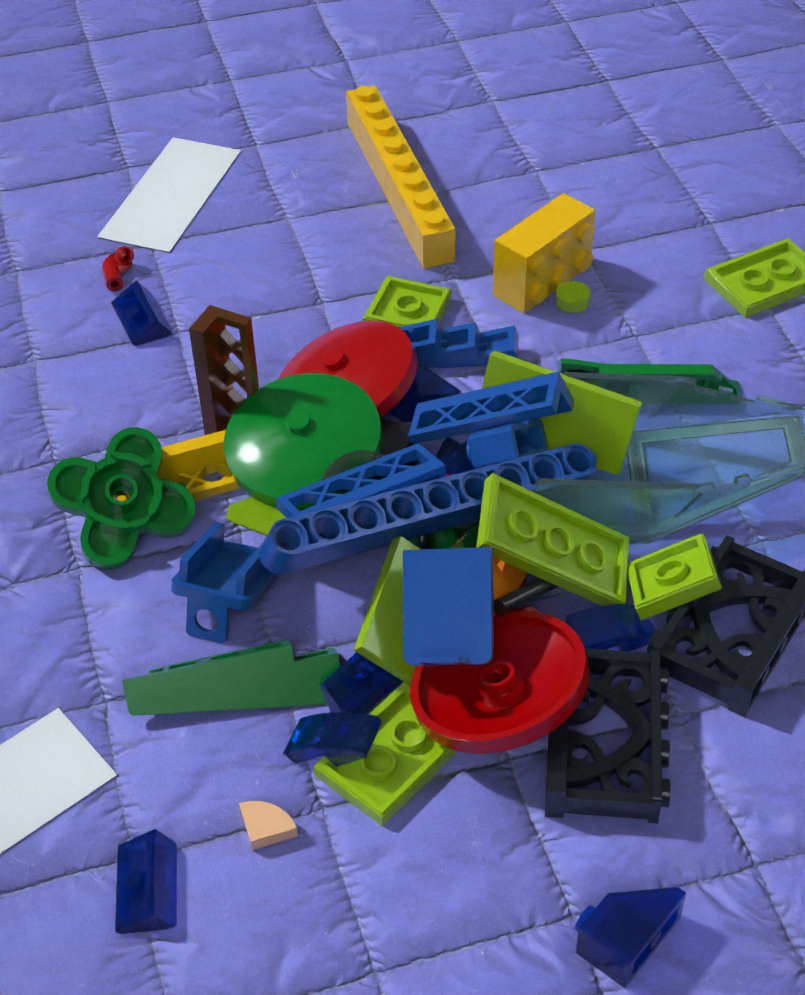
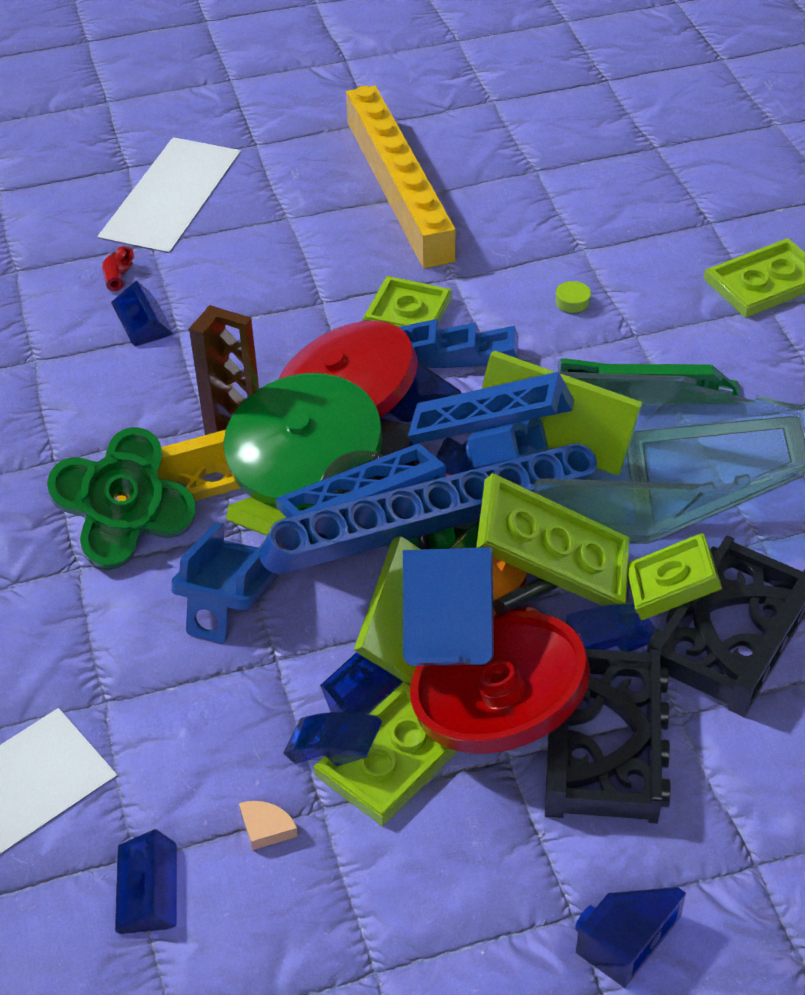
green wedge [122,640,346,716] -> none
yellow brick [493,193,596,314] -> none

